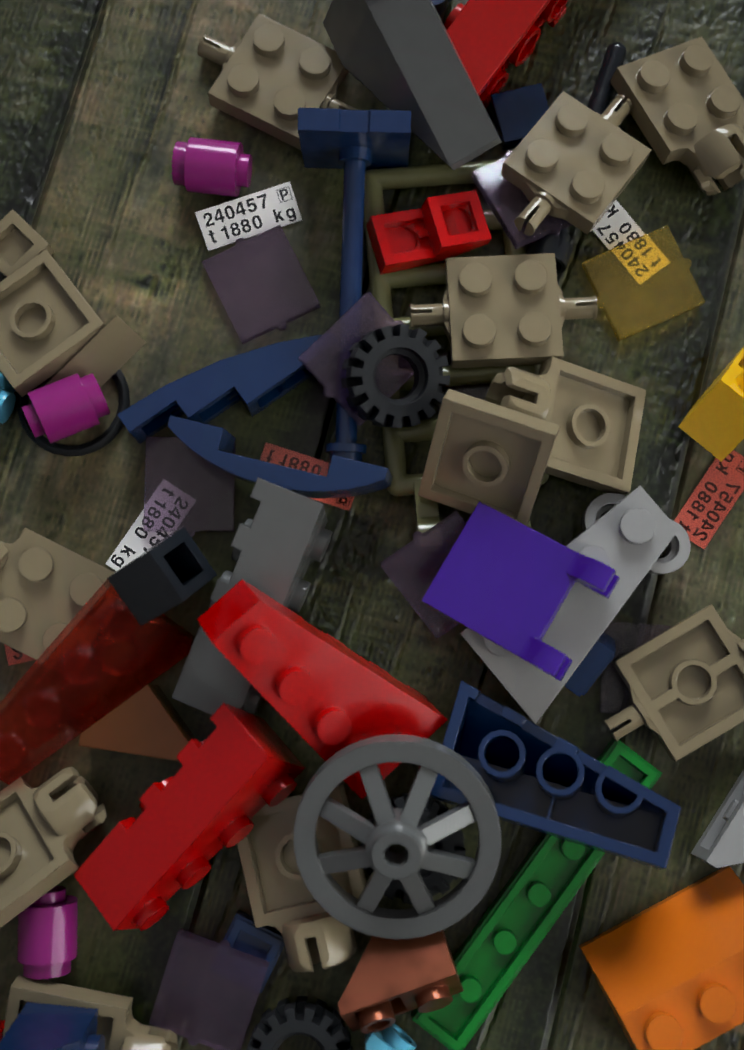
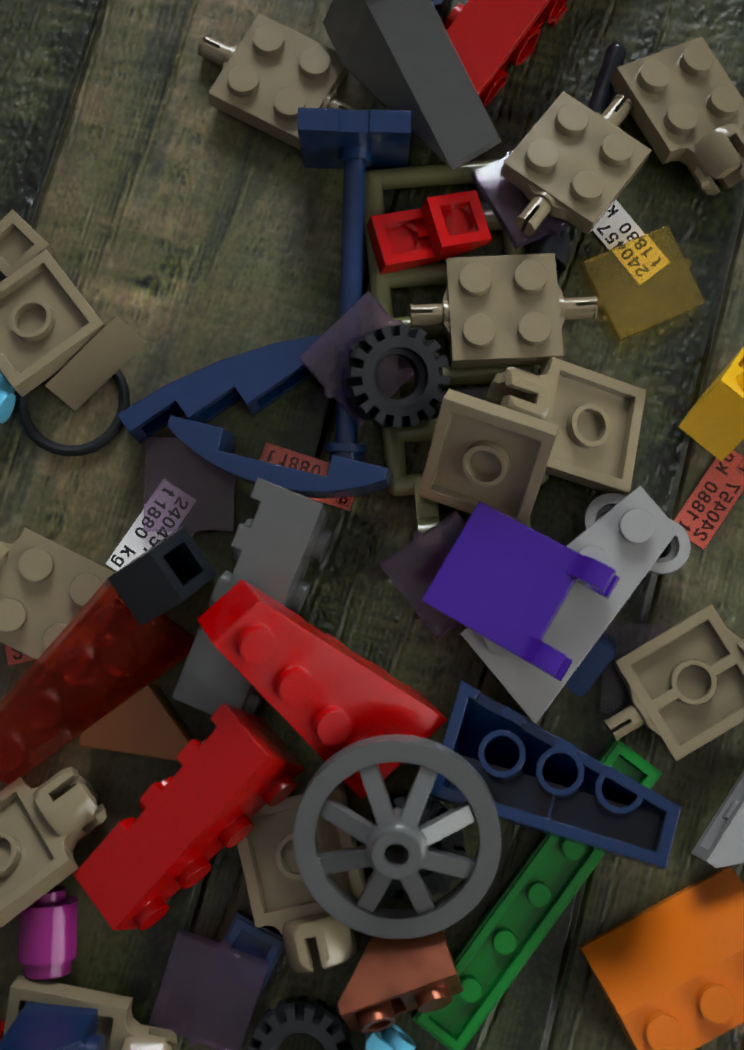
magenta brick [21,373,110,444] -> none
magenta brick [172,137,252,197] -> none
white sticker [195,181,302,251] -> none
clear purple piece [202,225,321,345] -> none
dark blue tile [489,83,549,151] -> none

